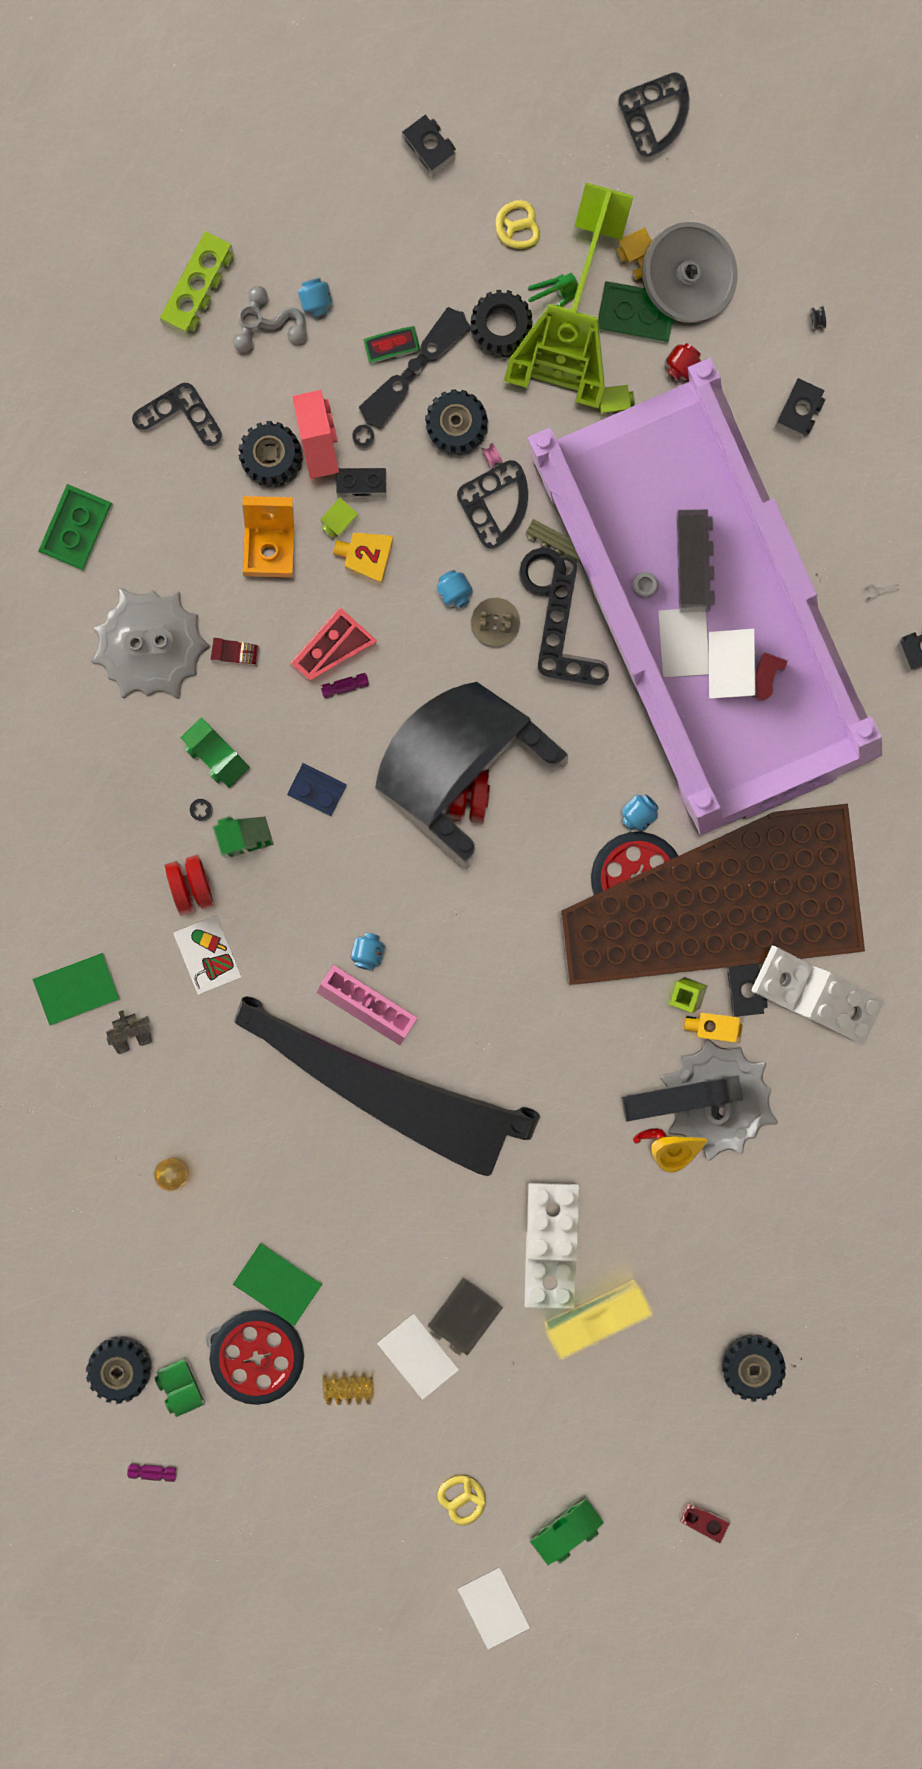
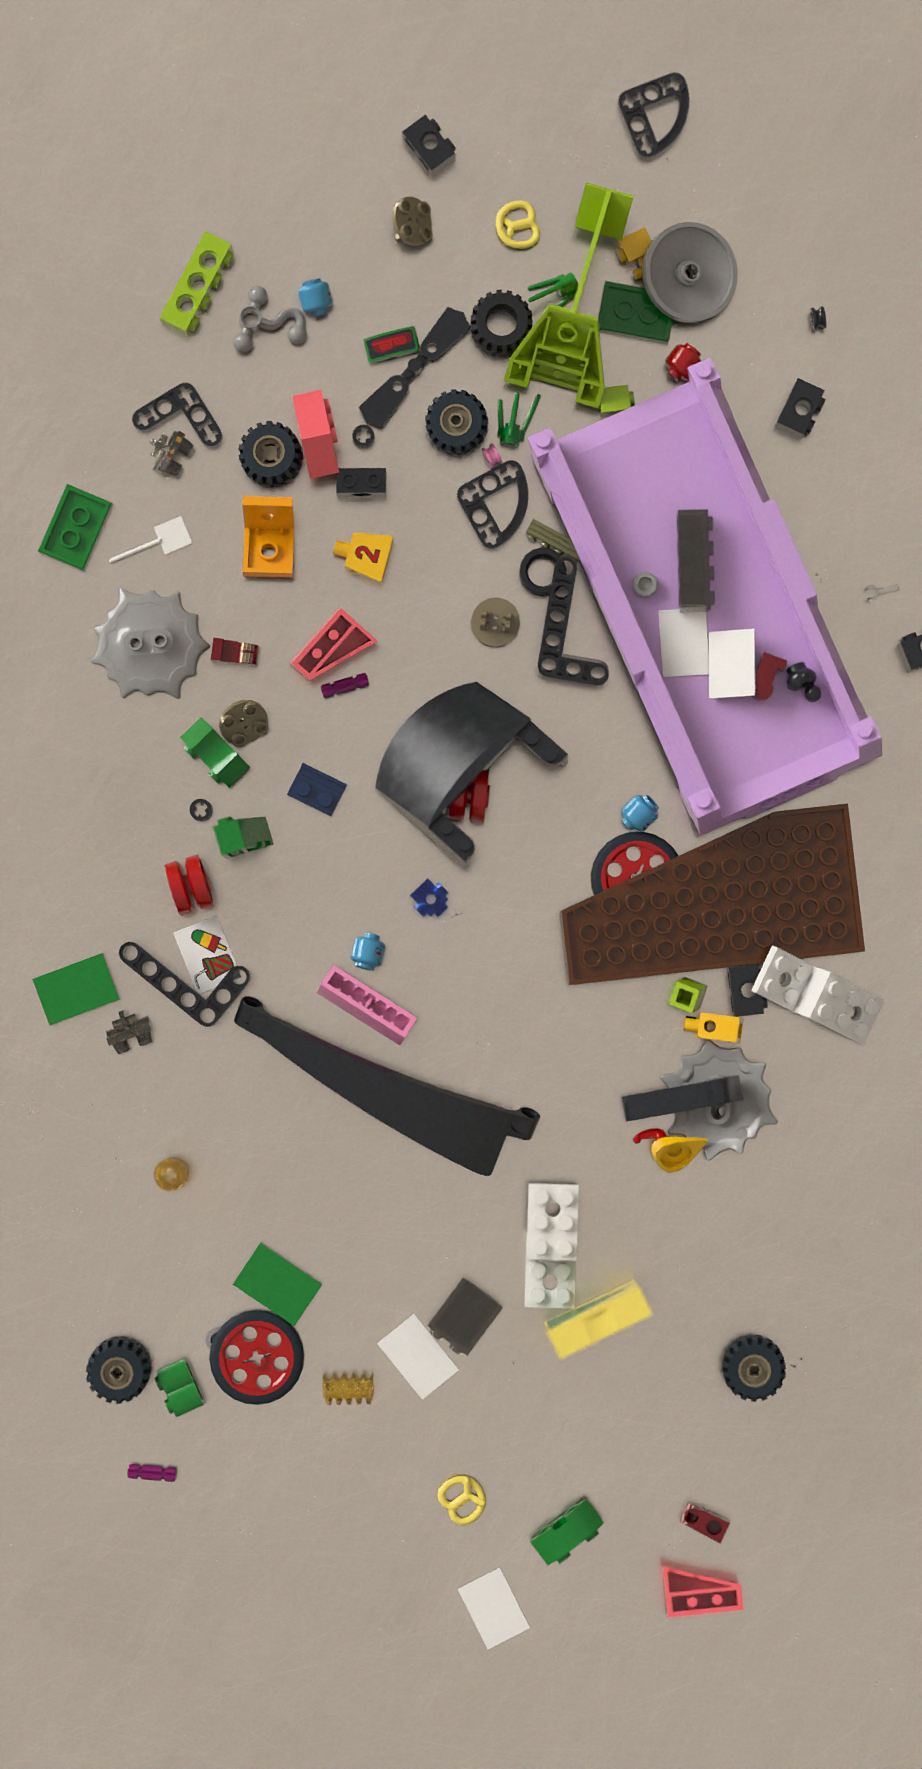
lime brick [320,498,359,539] -> none
dark azure head [437,570,473,609] -> none
none -> white piece [109,516,192,563]
none -> black beam [119,942,251,1027]
none -> clear smoke hips [149,431,194,476]
none -> dark tan plate [219,700,268,747]
none -> dark tan plate [392,196,433,246]
none -> clear blue brick [410,878,449,917]
none -> green plant [497,392,541,446]
none -> coral wedge [662,1566,744,1618]
none -> black animal [786,662,822,702]

